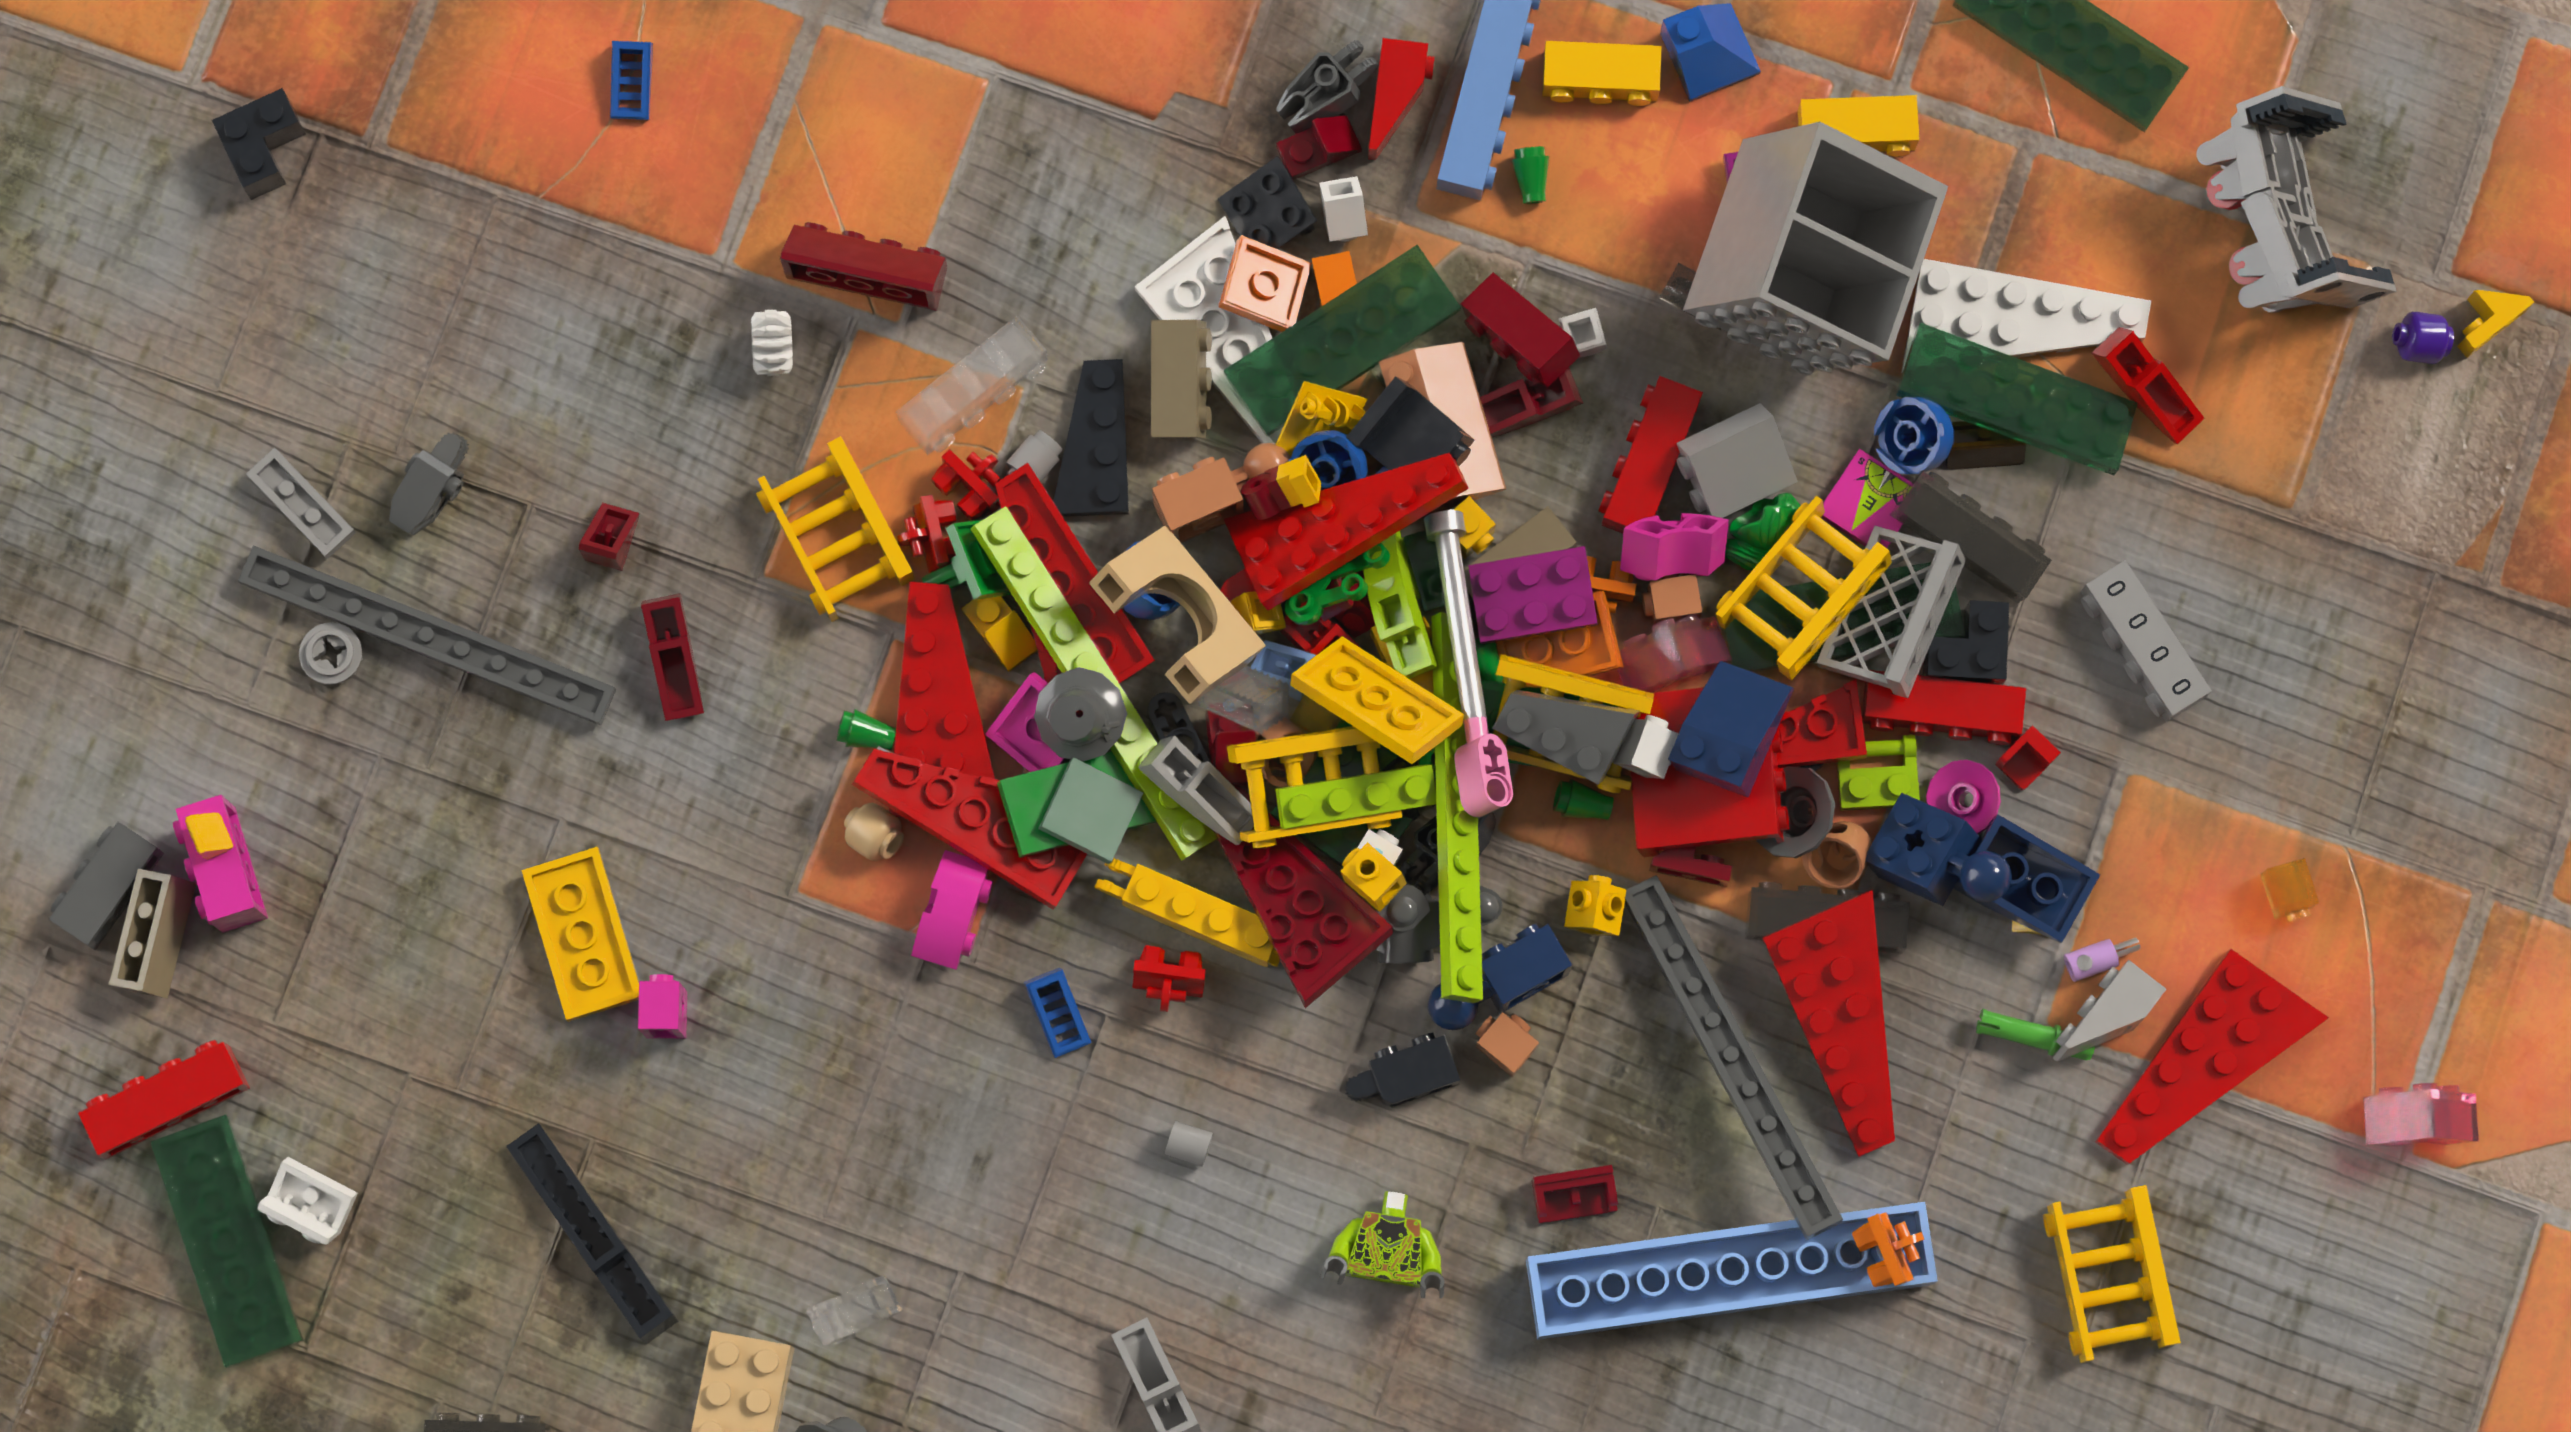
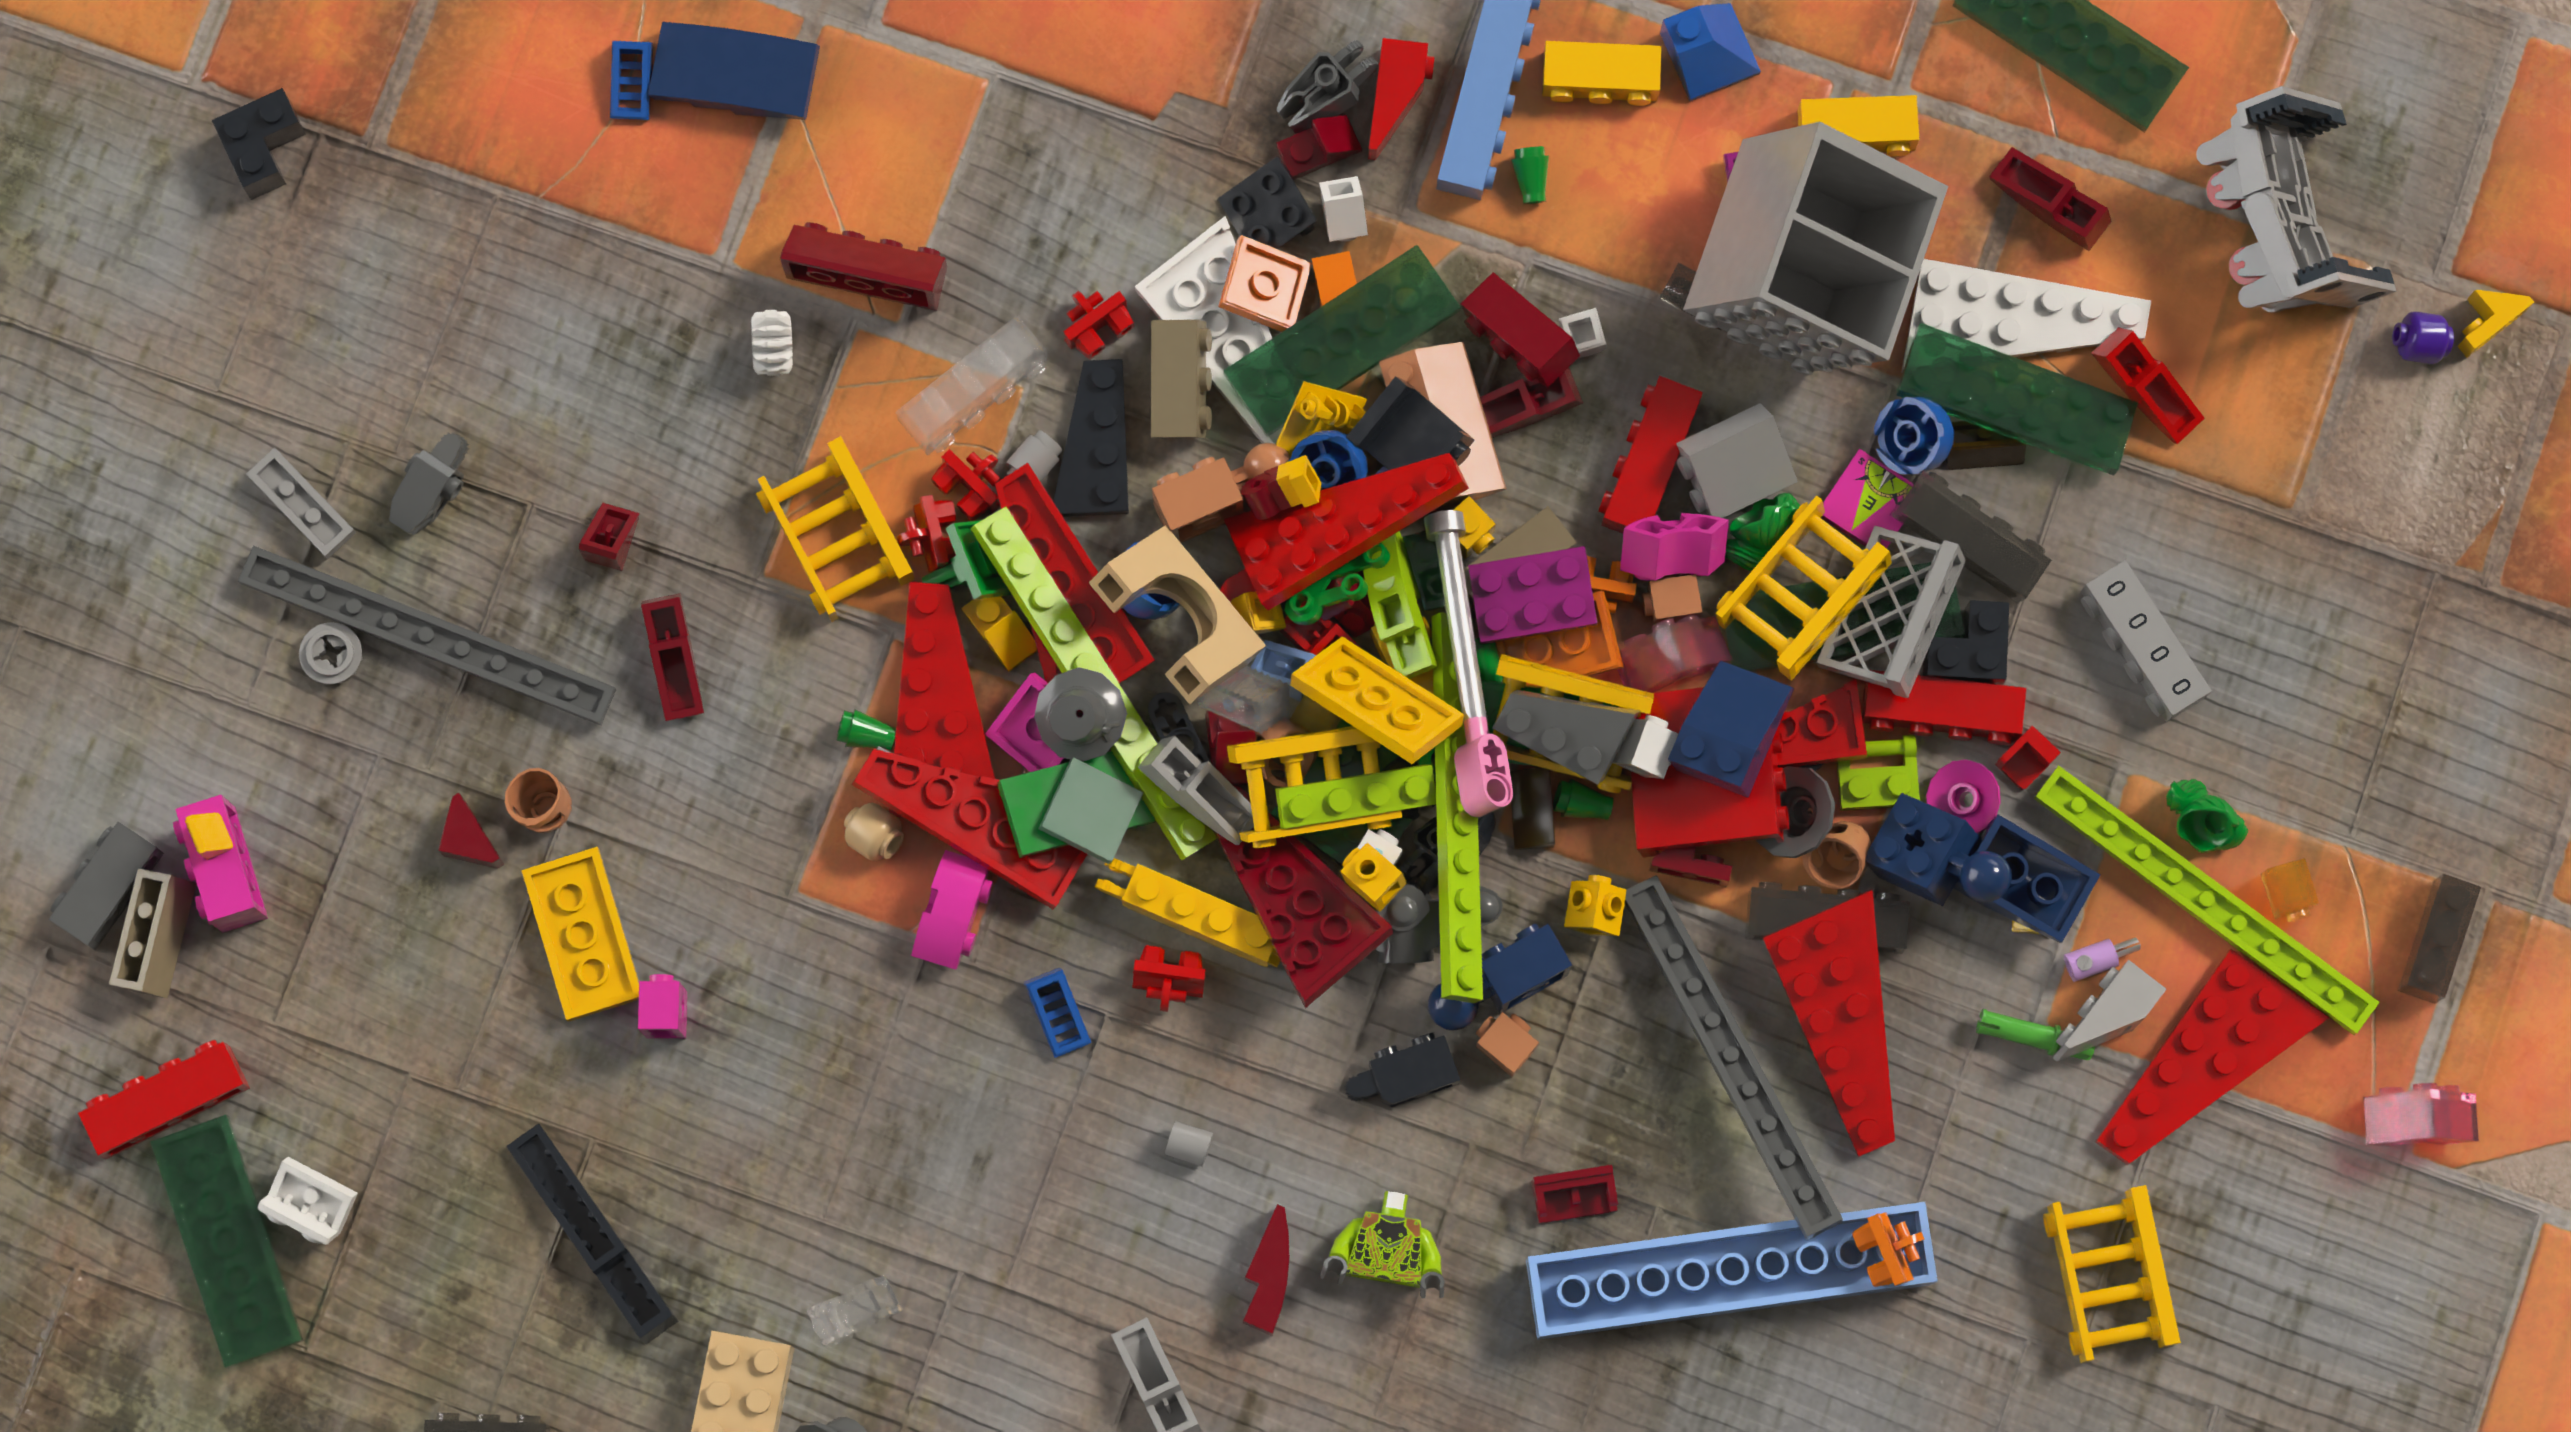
none -> dark red slope [438,793,505,869]
none -> nougat helmet [505,768,572,833]
none -> dark blue slope [648,22,820,120]
none -> red hips [1063,291,1134,360]
none -> dark red slope [1243,1204,1290,1336]
none -> dark brown slope [1510,767,1555,850]
none -> dark red slope [1989,147,2112,251]
none -> lime plate [2034,765,2380,1035]
none -> green hair [2166,779,2248,853]
none -> clear smoke brick [2398,874,2481,1004]

